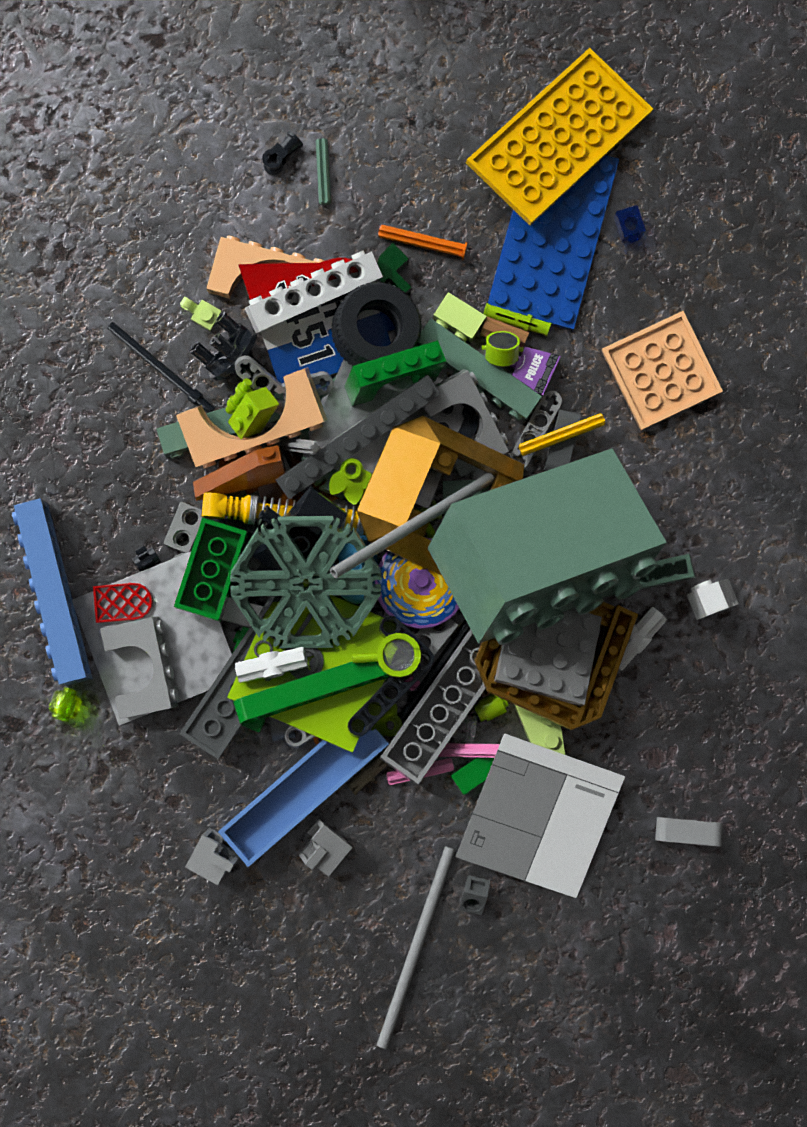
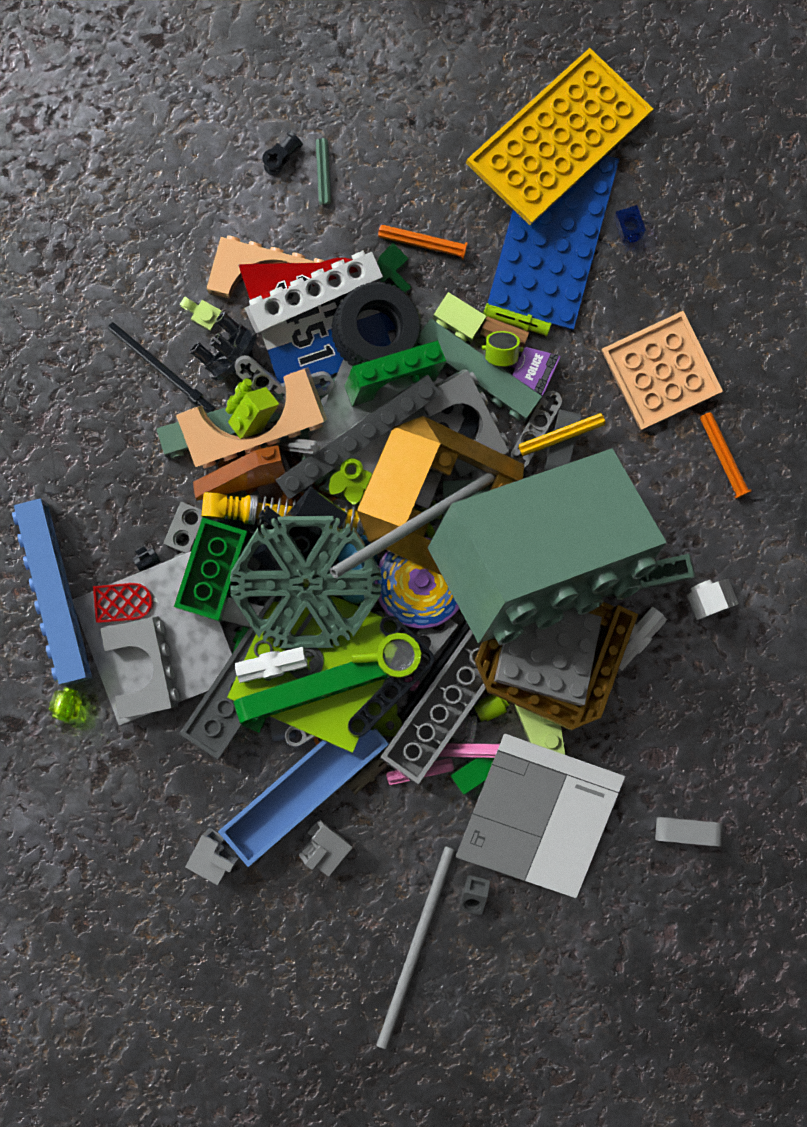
none -> orange axle [700,412,752,499]

